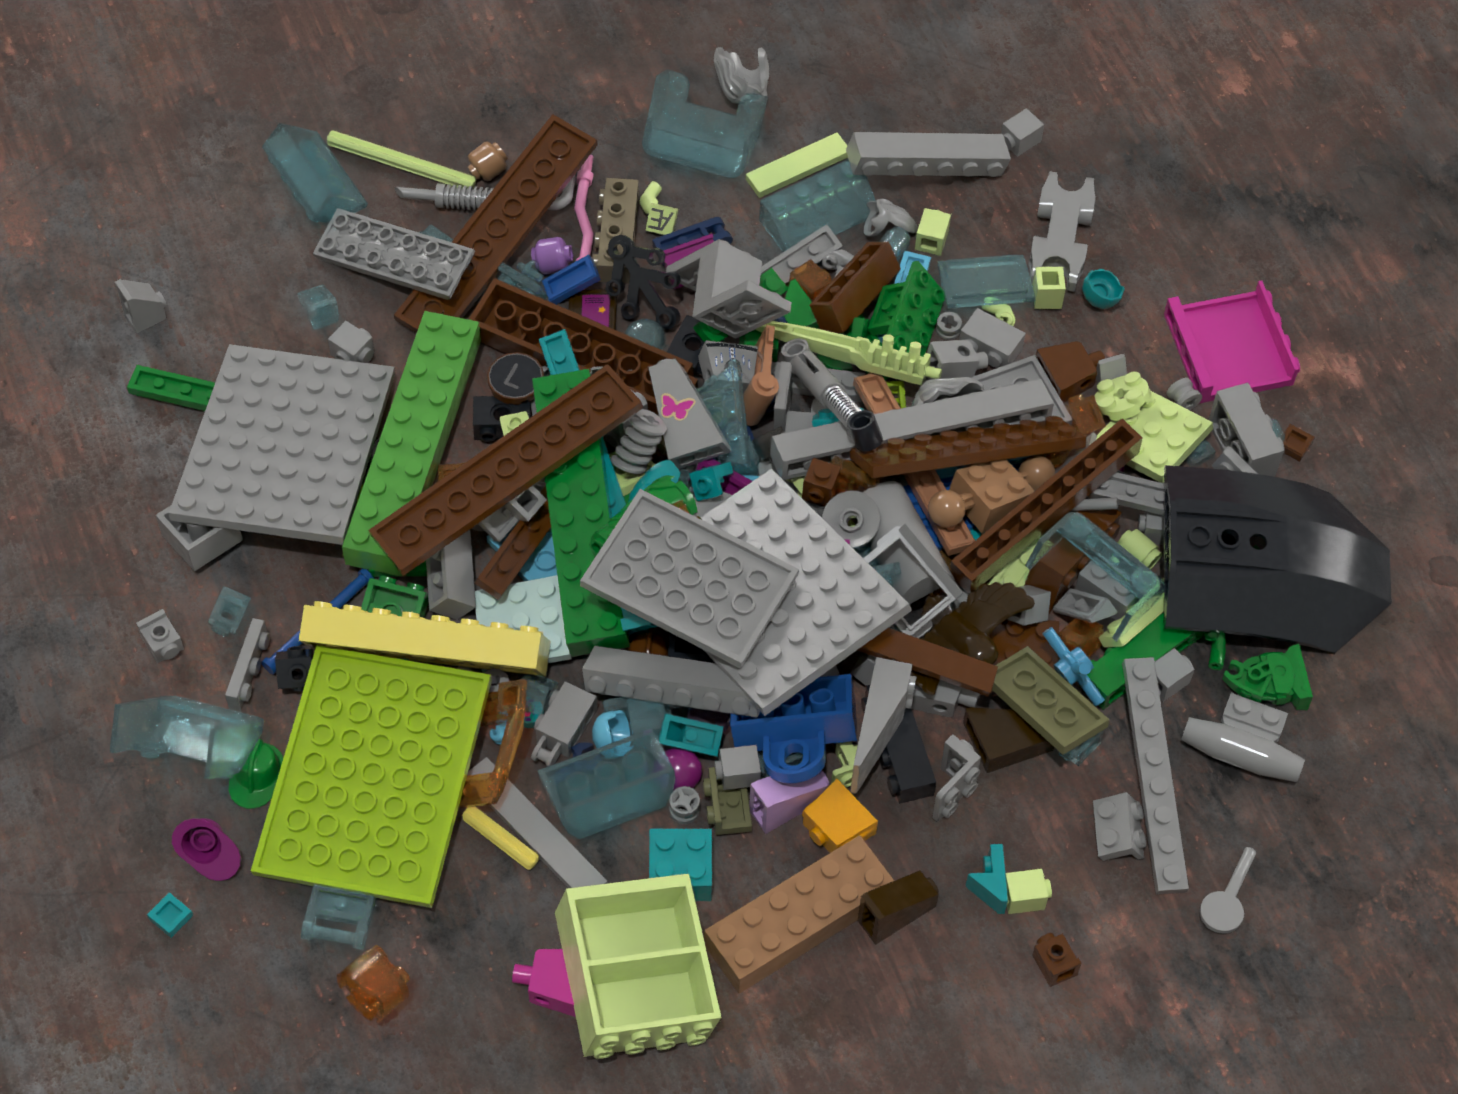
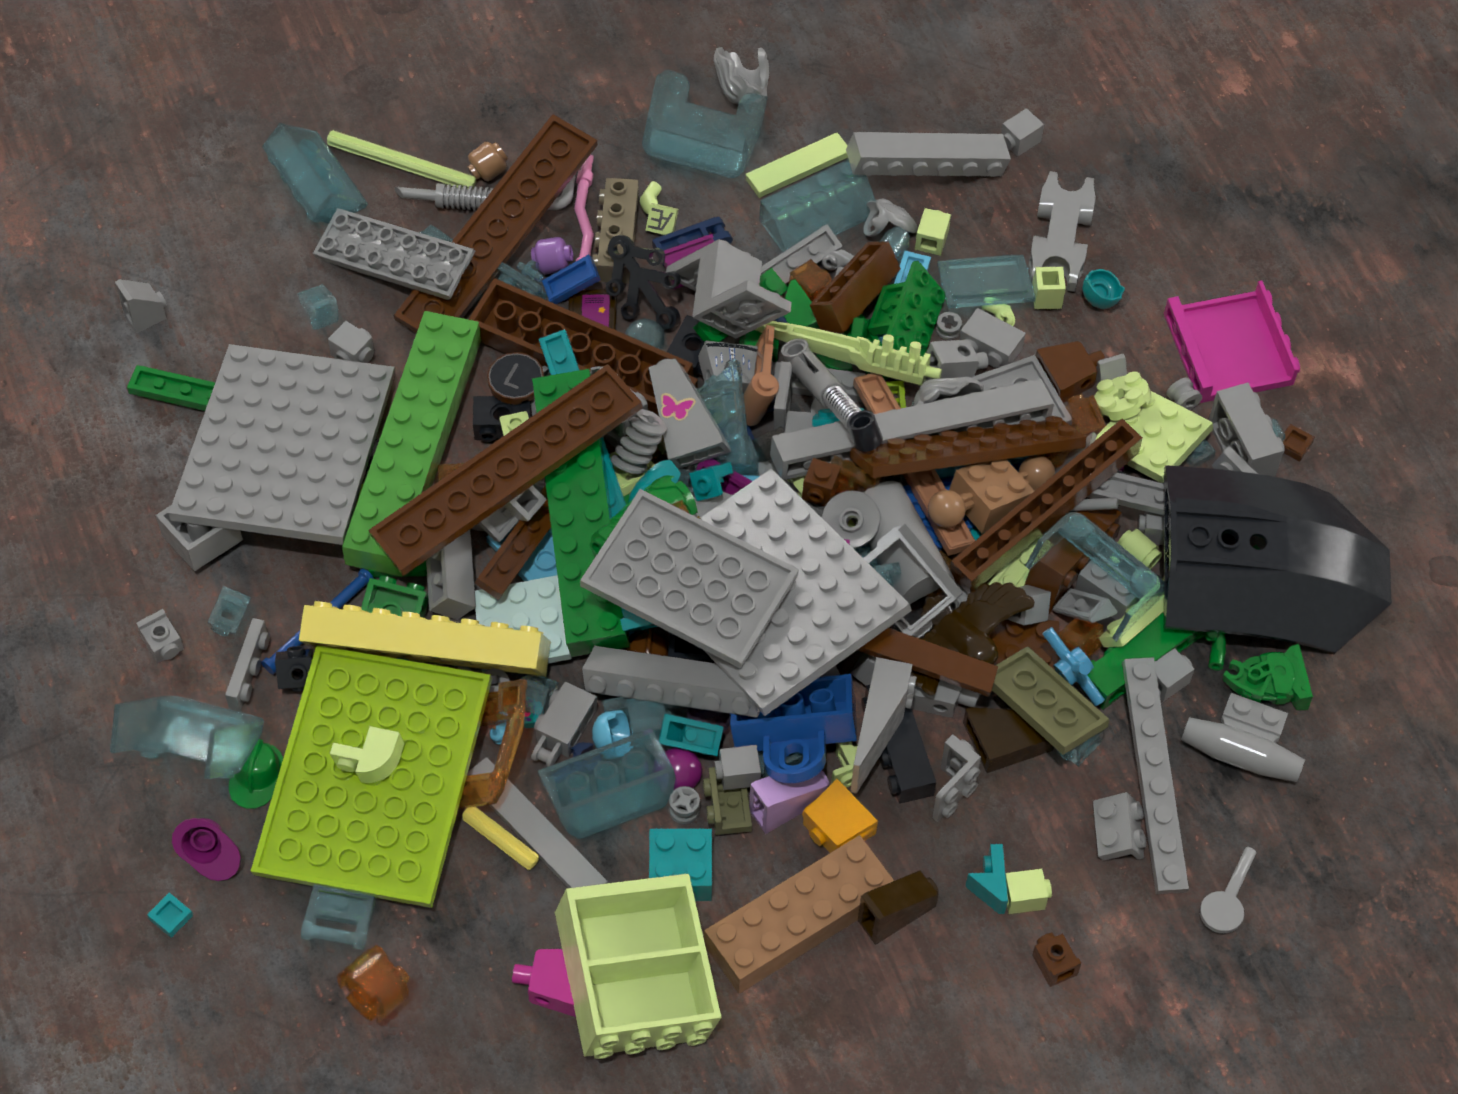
none -> yellowish green brick [330,726,405,783]

